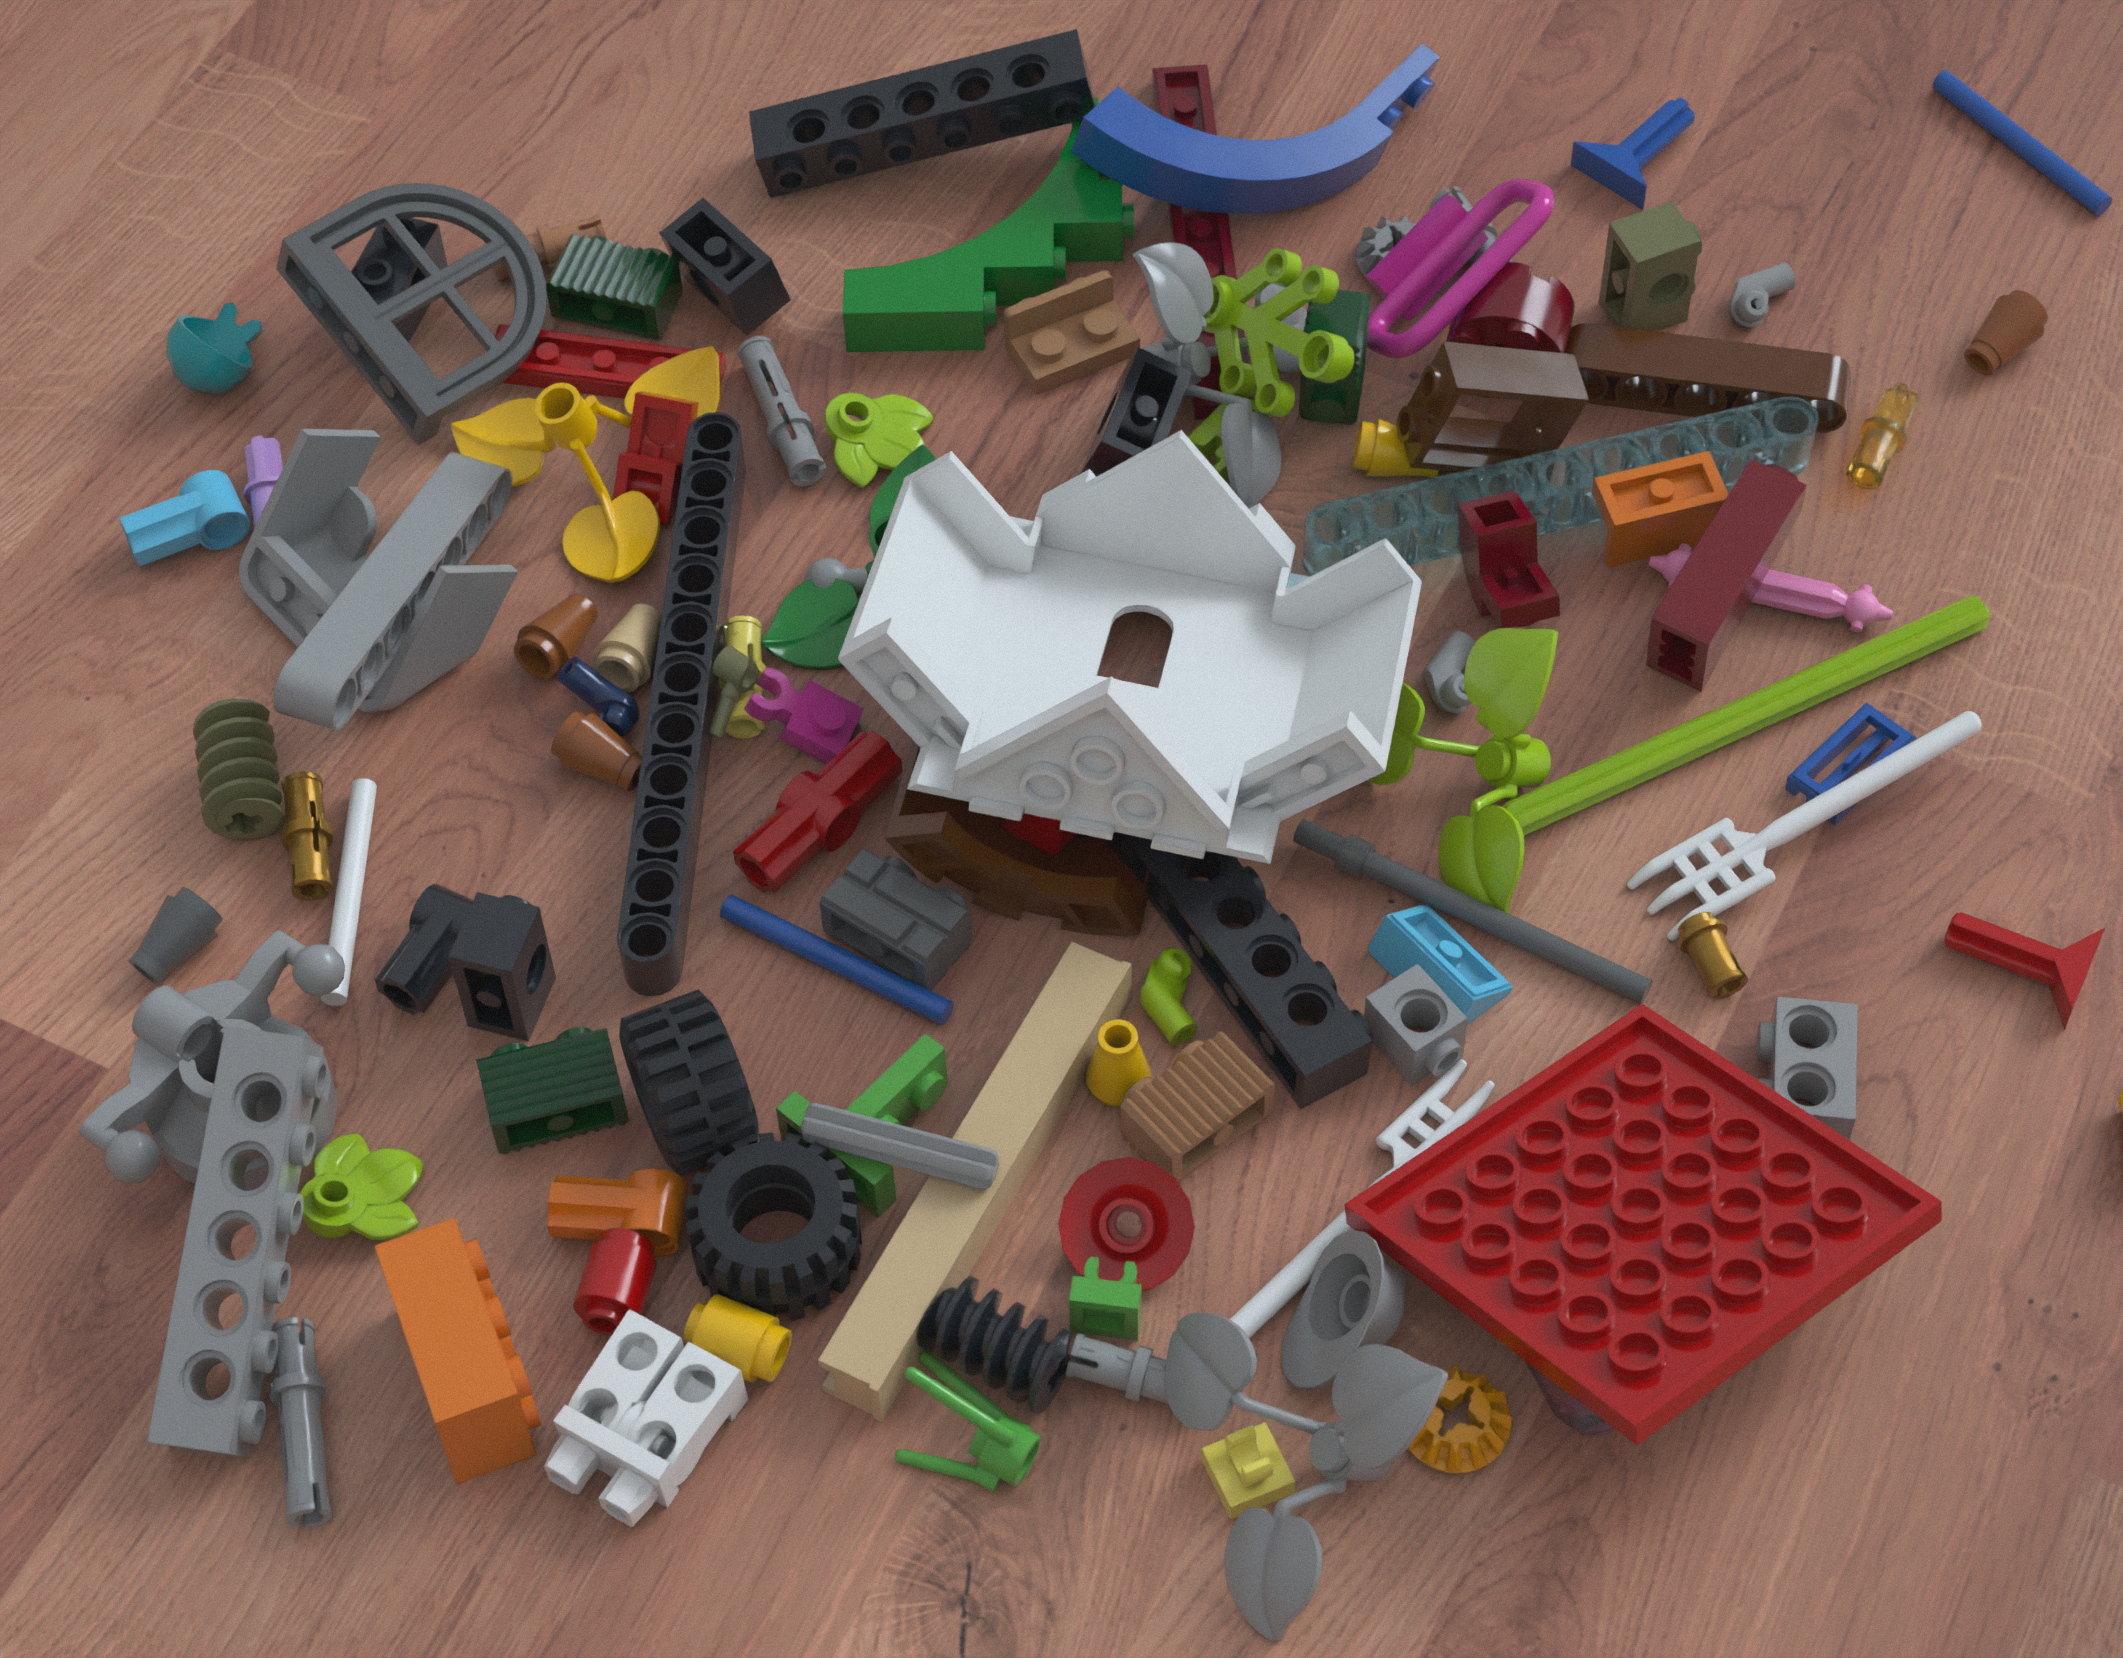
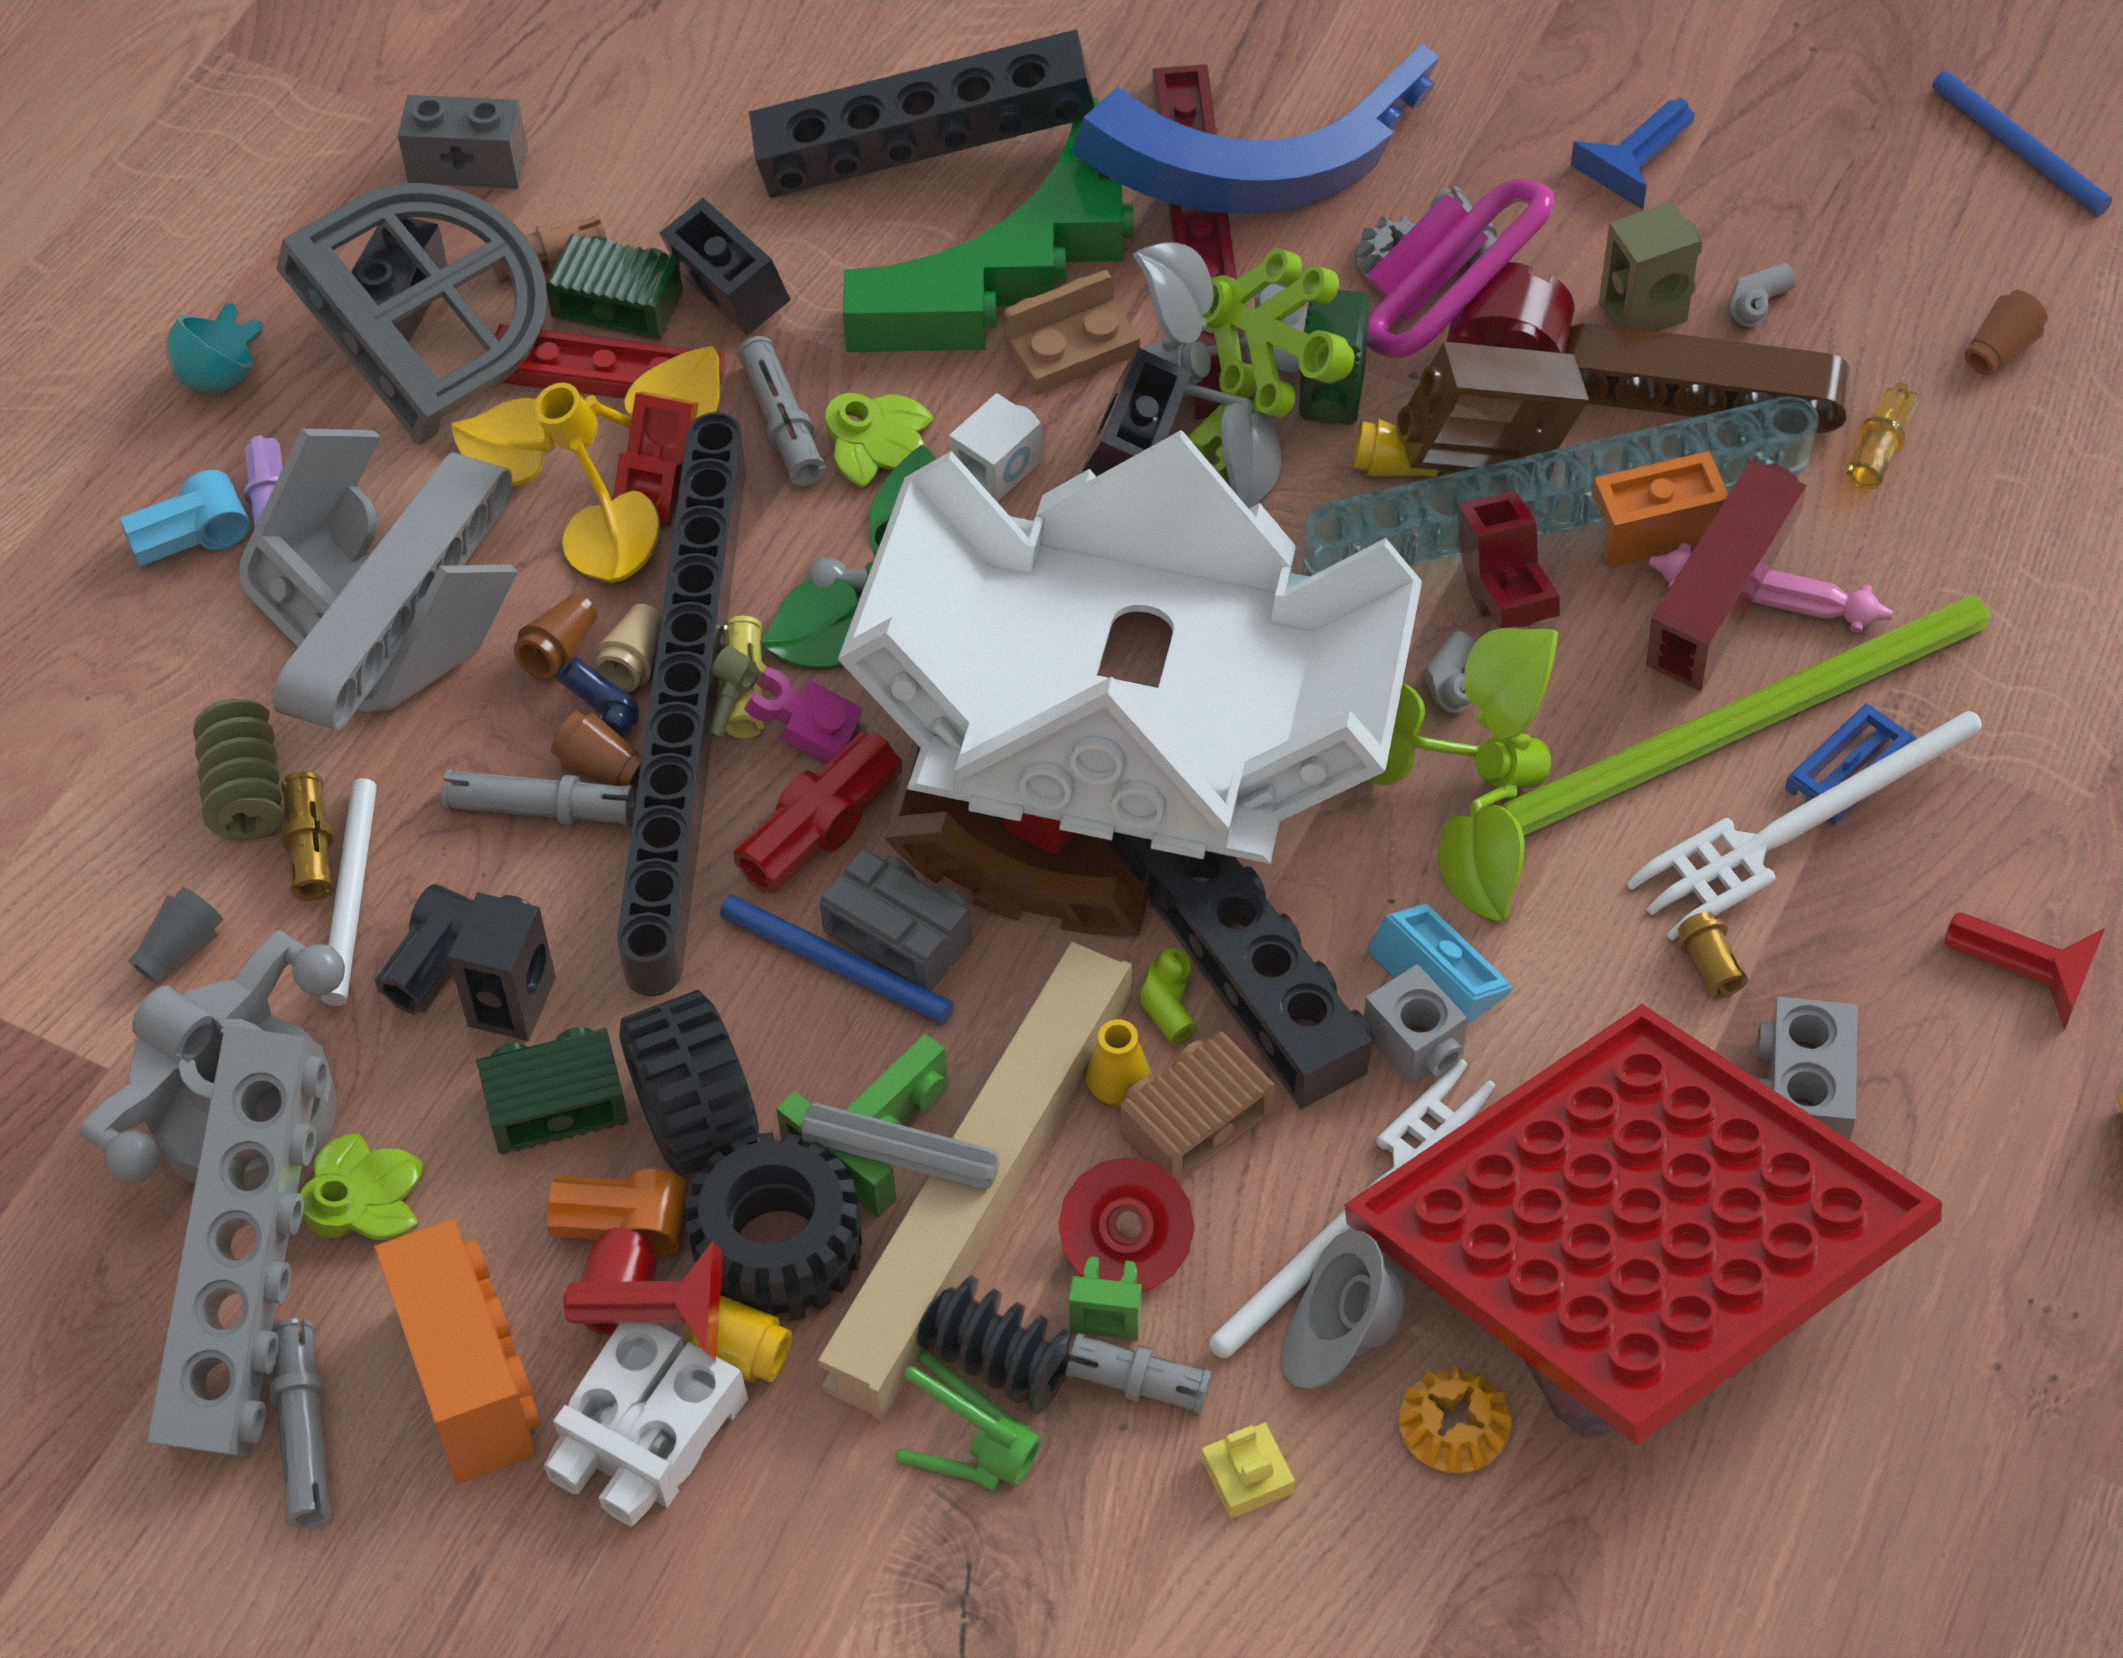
light grey plant [1165,1312,1448,1641] -> none
dark grey bar [1293,819,1652,1004] -> none
none -> dark grey brick [397,95,527,188]
none -> light grey pin [441,769,636,826]
none -> red piece [563,1240,723,1362]
none -> white brick [949,393,1043,502]

